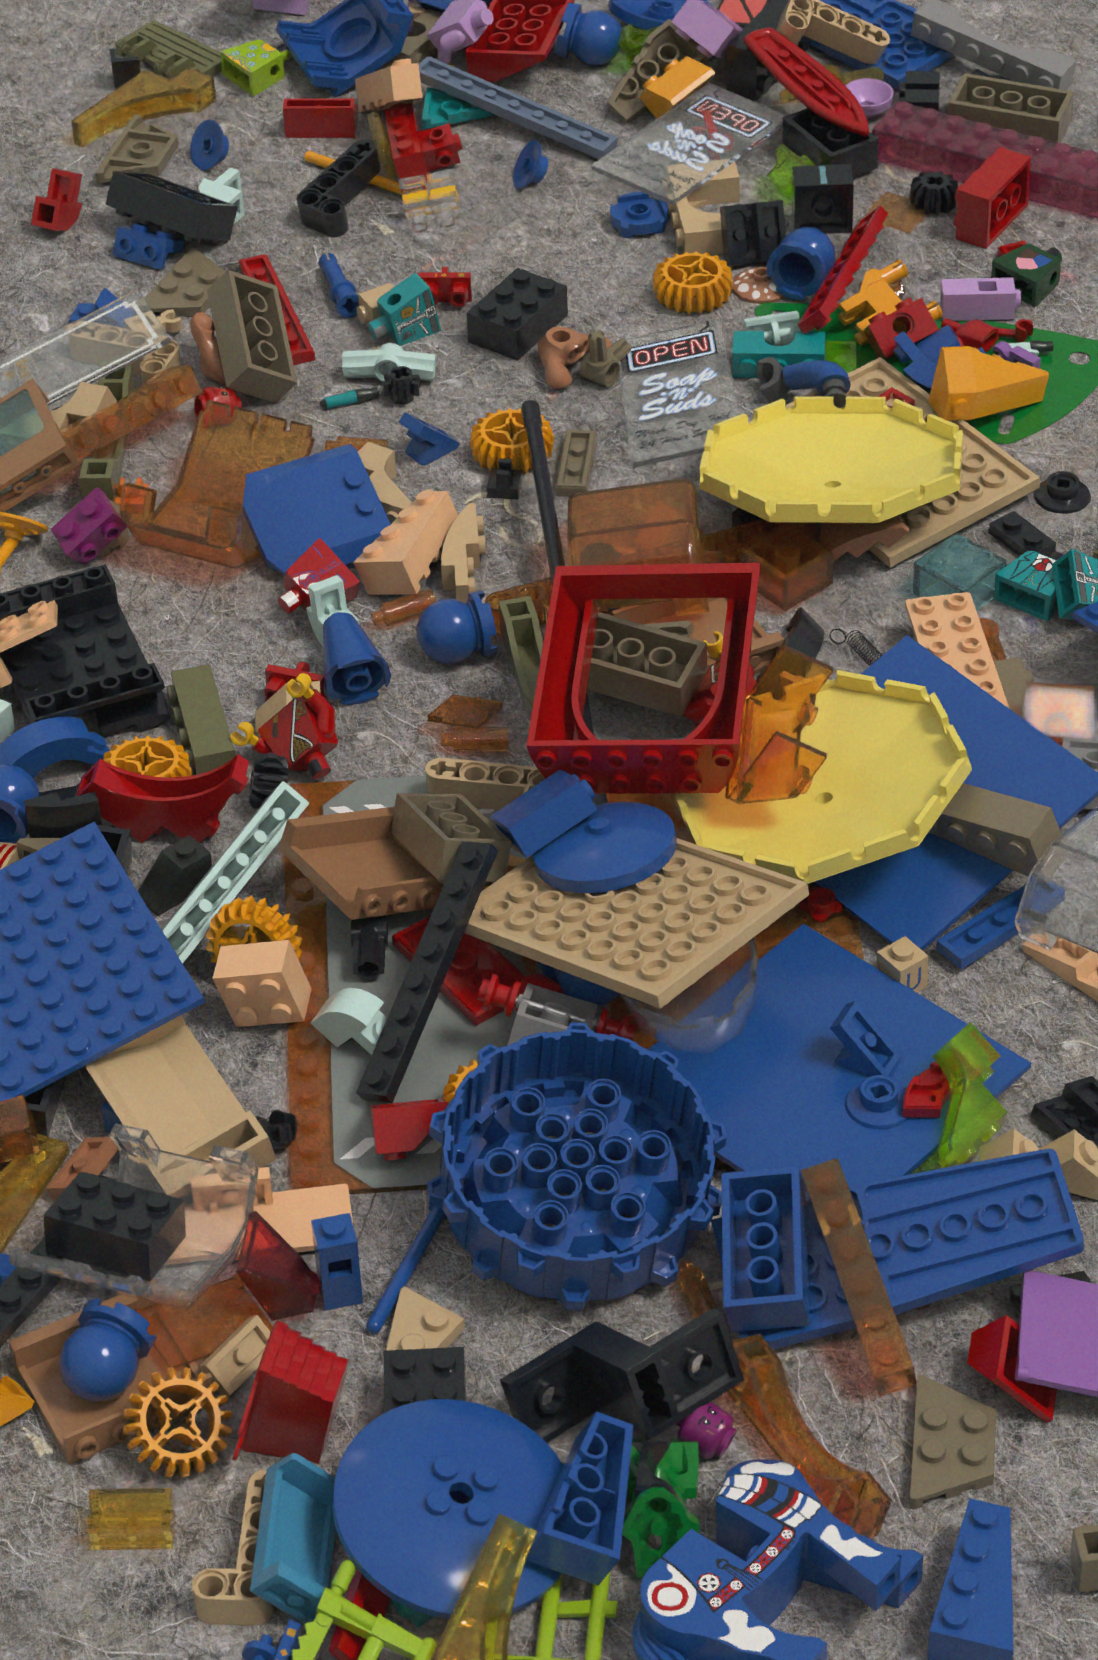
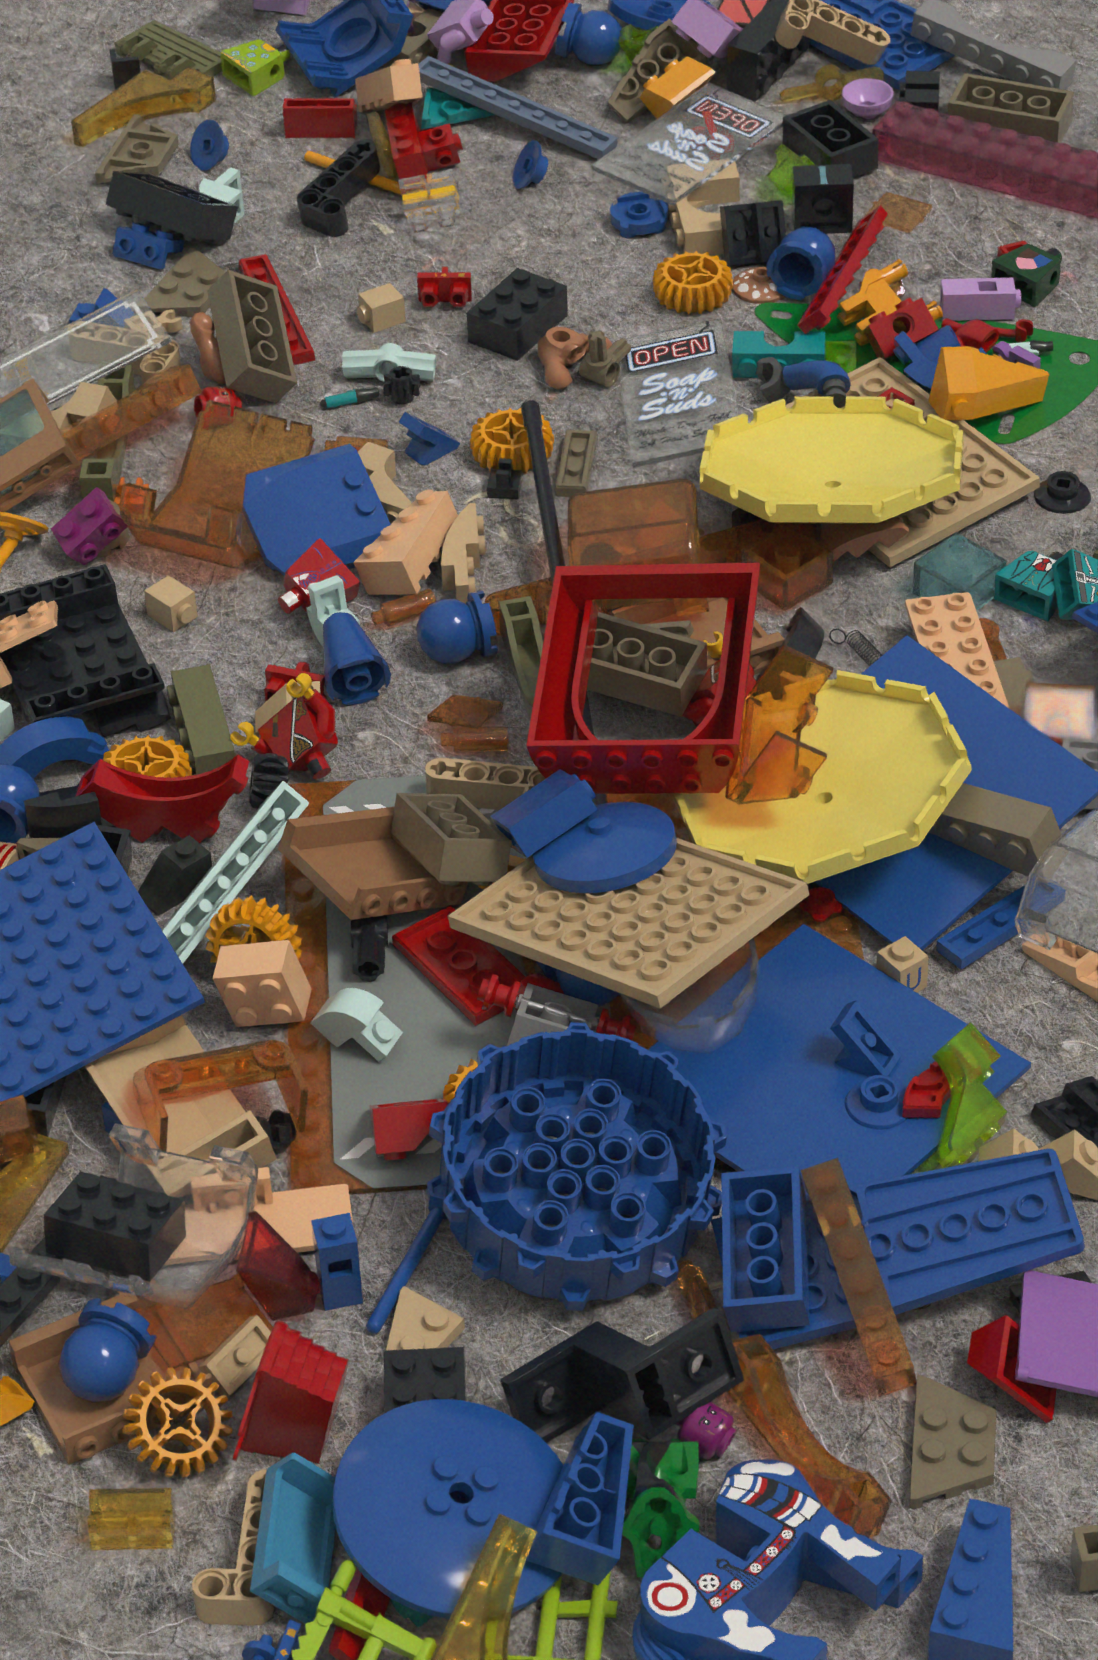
red brick [31,168,83,231] -> none
nougat plate [46,1137,119,1200] -> none
blue pin [318,253,359,318] -> none
black plate [356,841,498,1103] -> none
teal torso [367,273,442,346] -> none
red piece [743,28,869,137] -> none
light aqua hips [744,311,800,346] -> none
black gear [909,170,958,216] -> none
red brick [954,147,1031,249] -> none
black plate [989,511,1056,557] -> none
none -> clear orange windscreen [133,1040,308,1160]
none -> tan brick [144,575,198,632]

